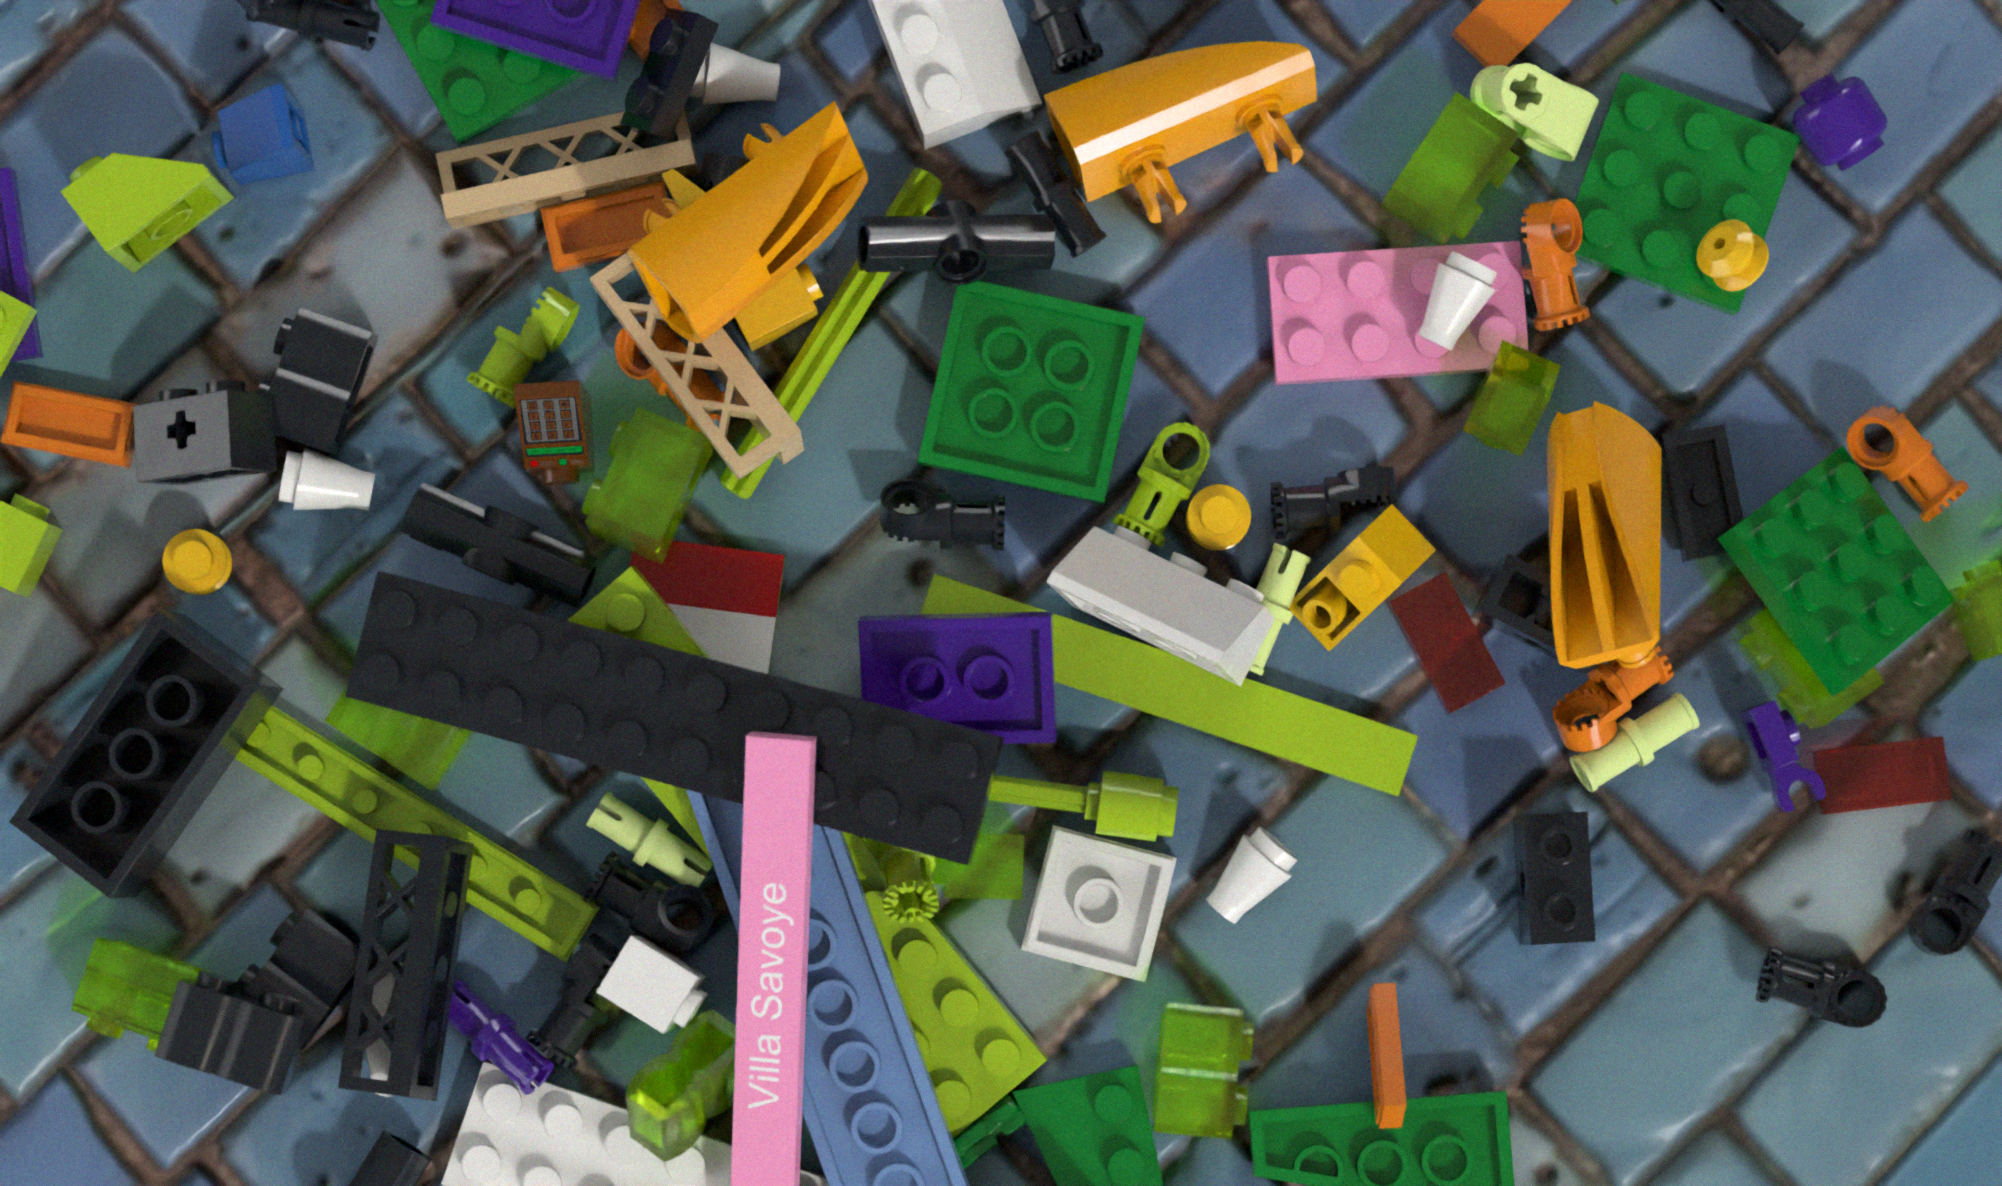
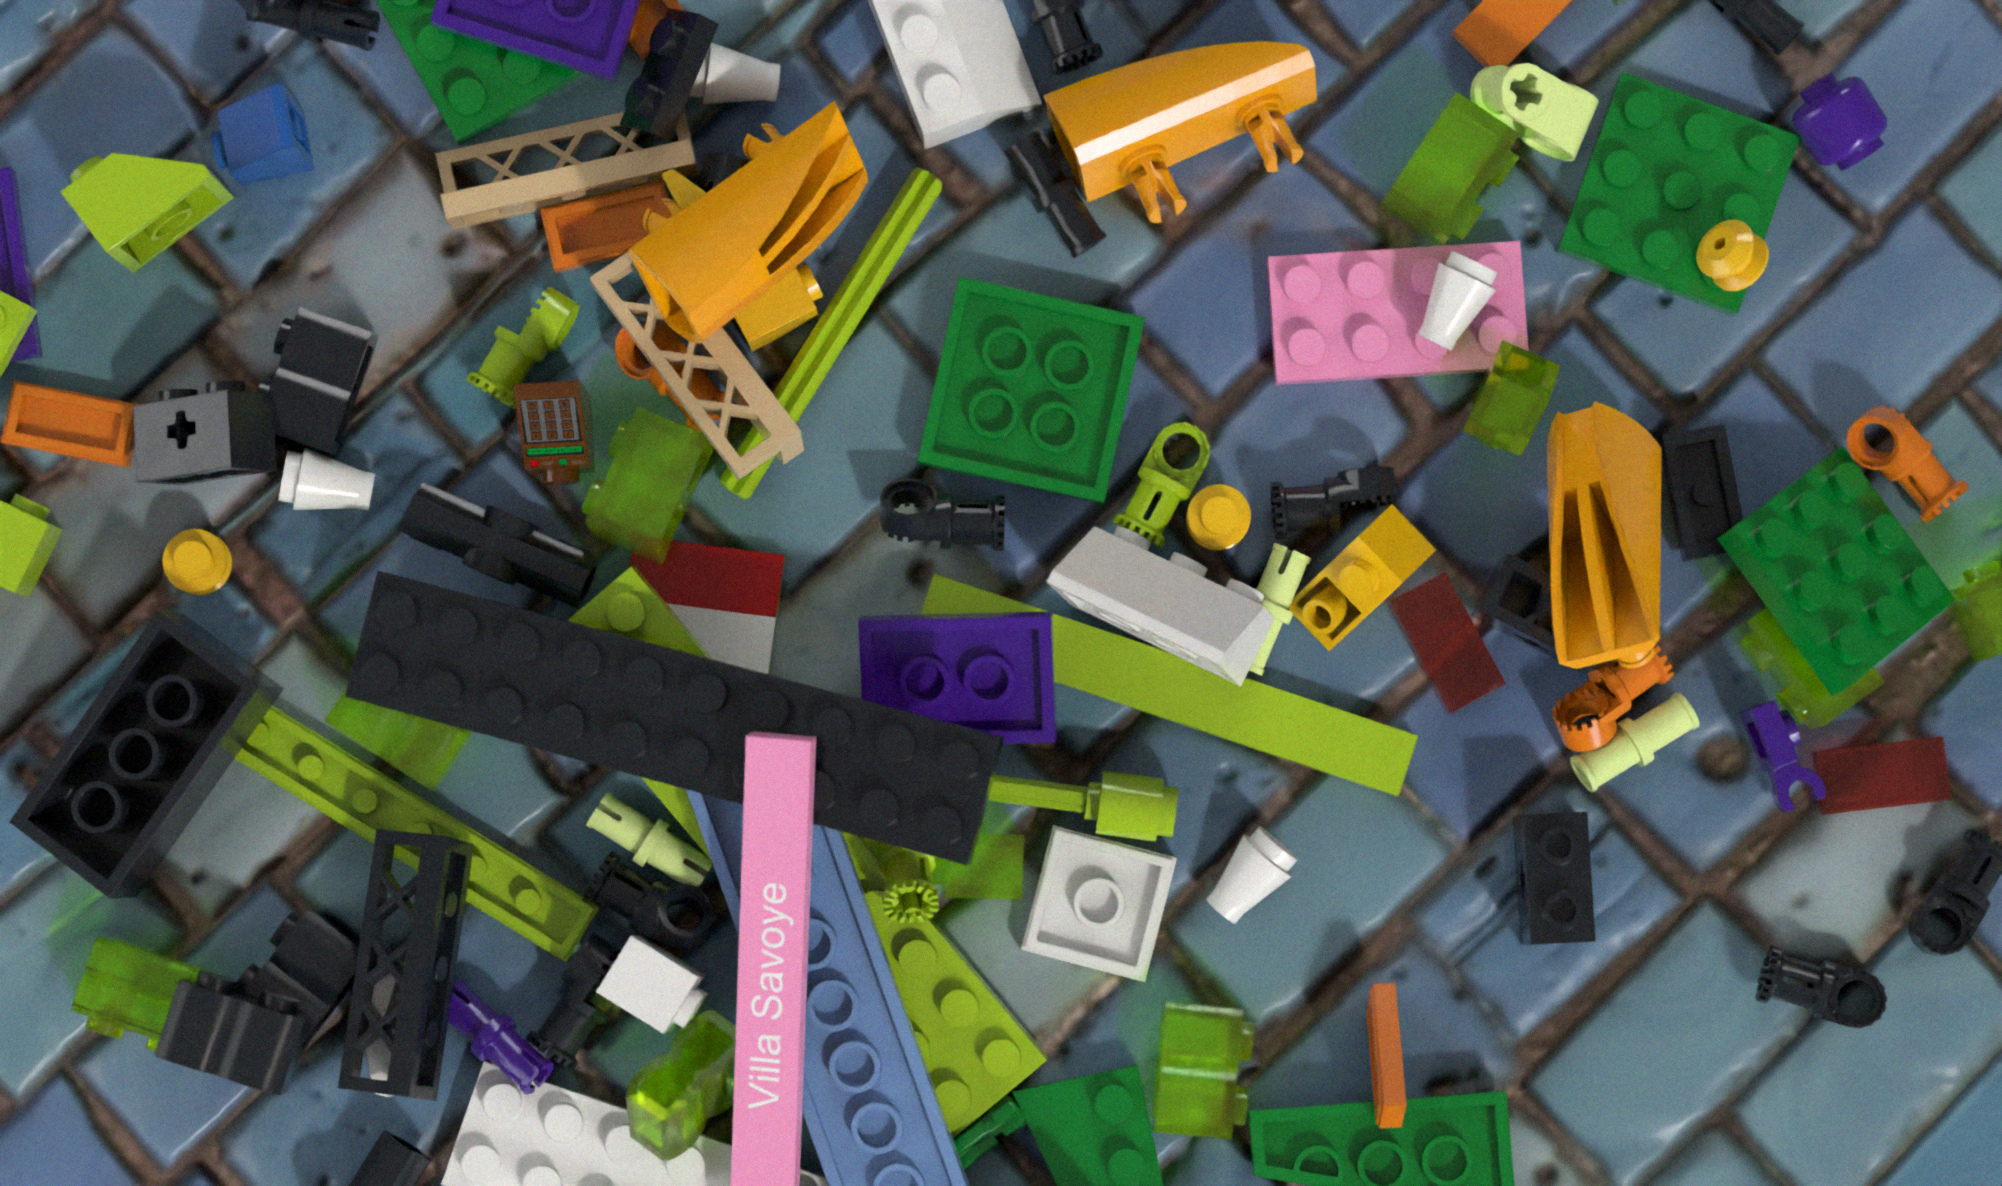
black piece [857,200,1055,286] -> none
orange connector [1520,198,1590,331] -> none

